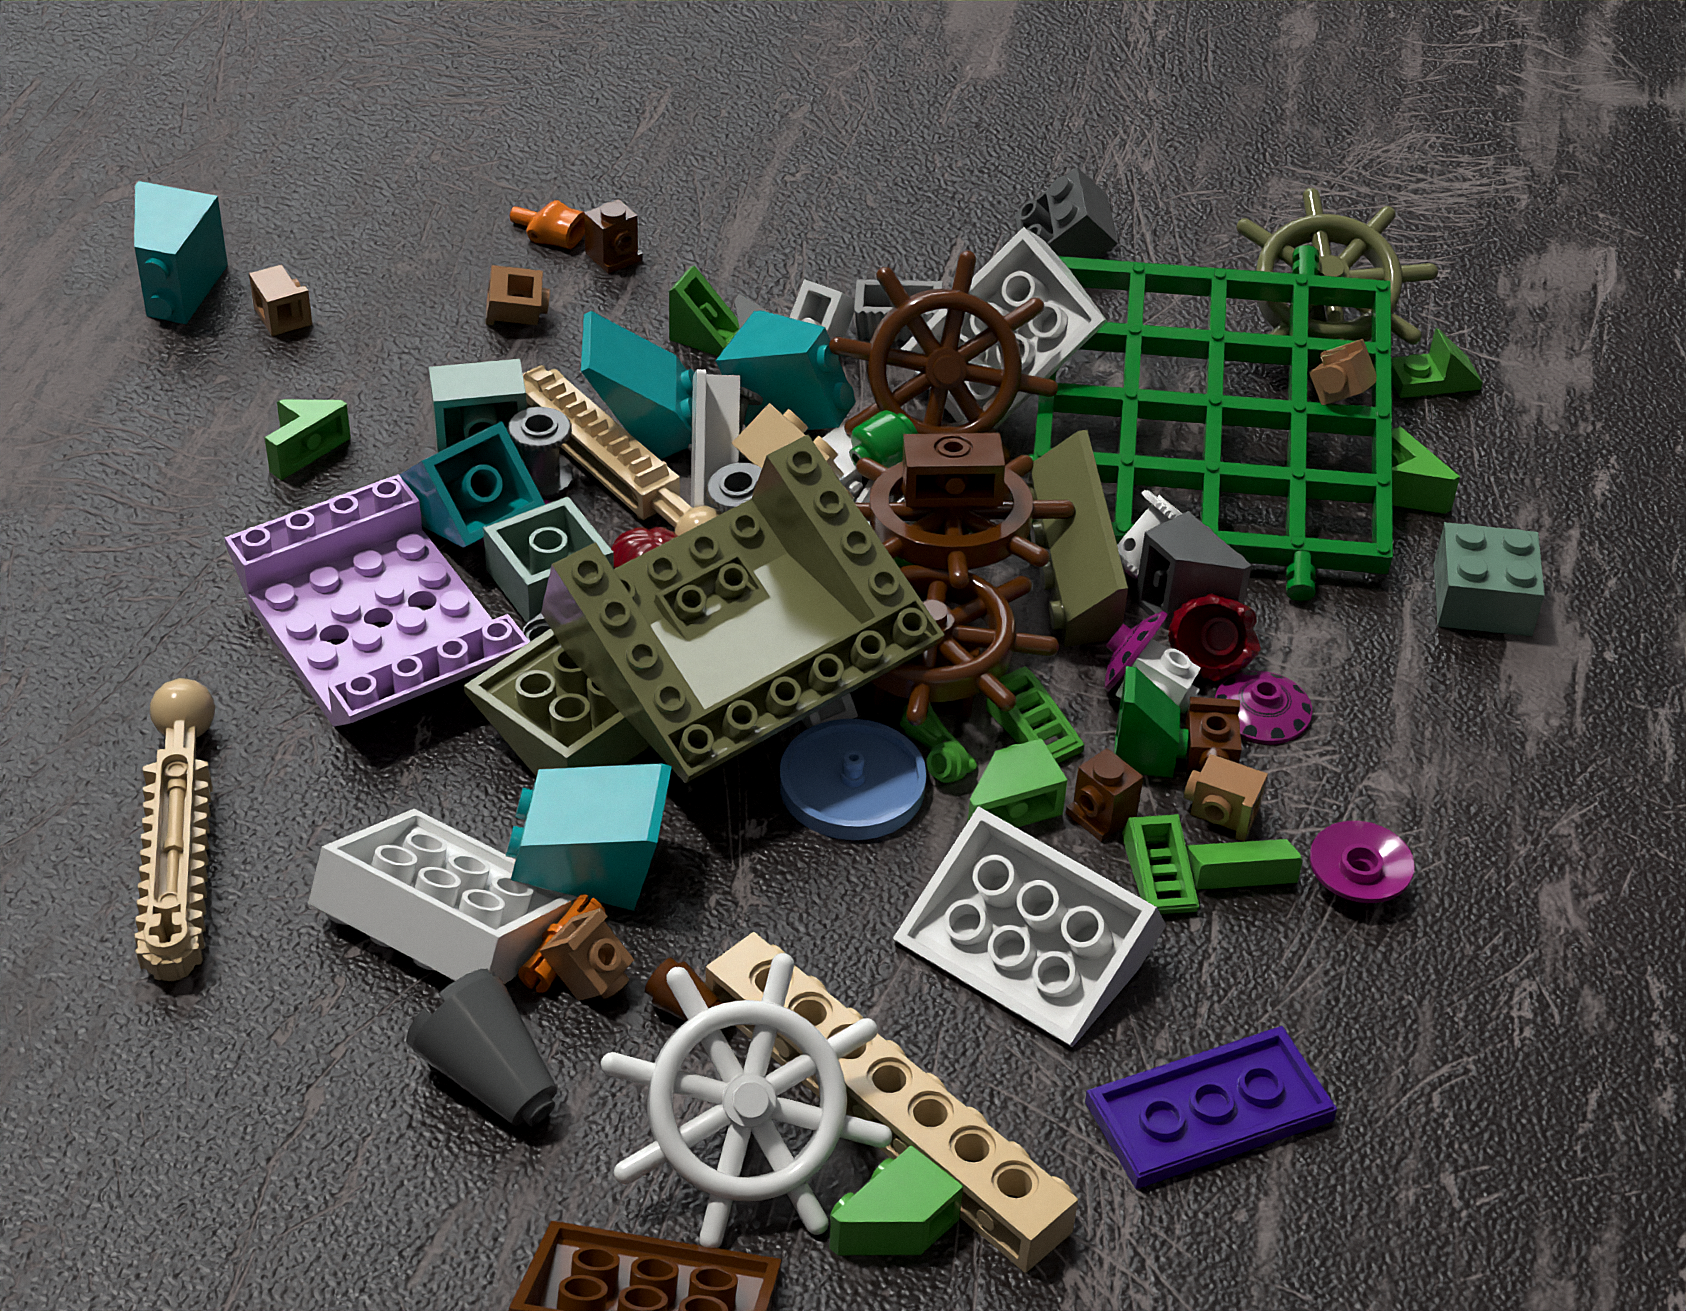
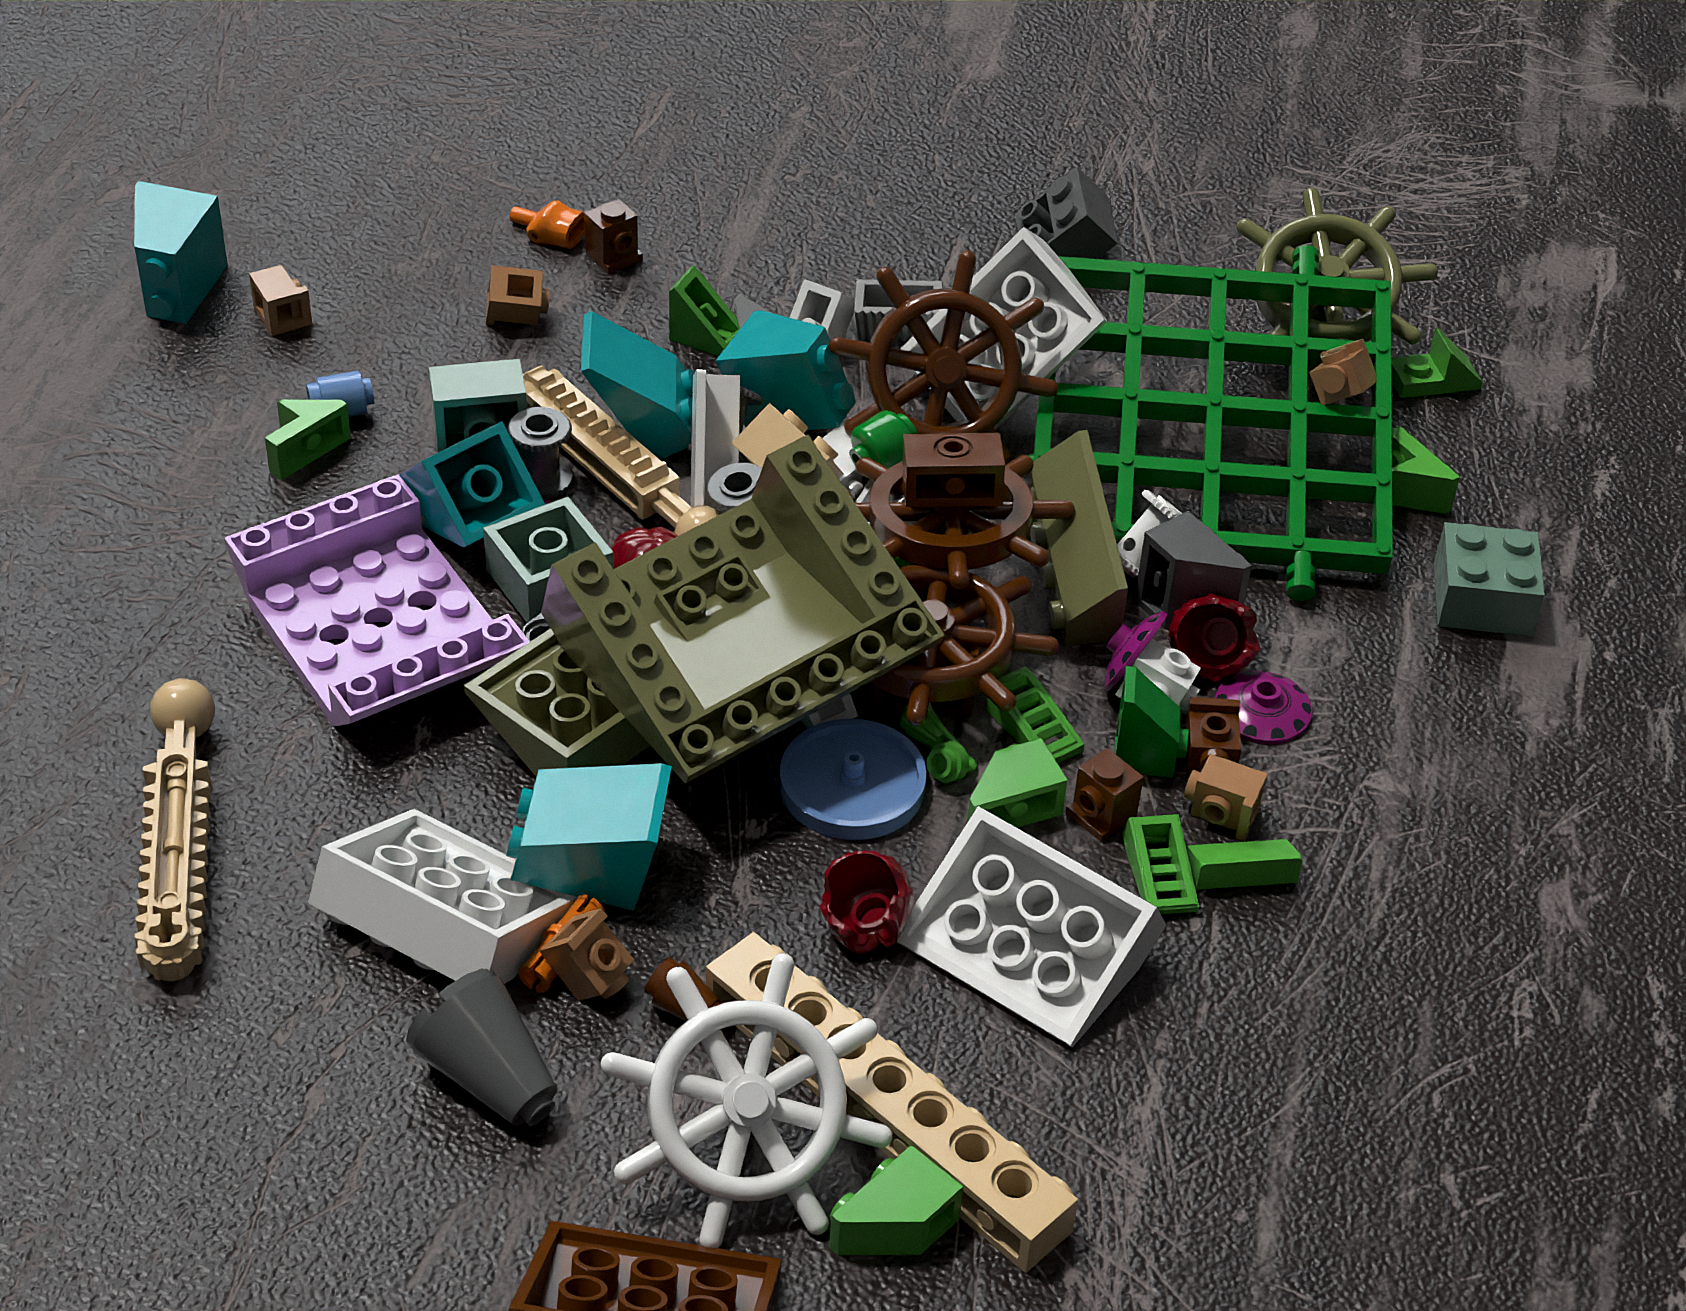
dark purple tile [1085,1026,1337,1189] -> none
magenta dish [1309,821,1415,903] -> none
none -> medium blue brick [306,370,374,417]
none -> dark red hair [819,850,914,954]

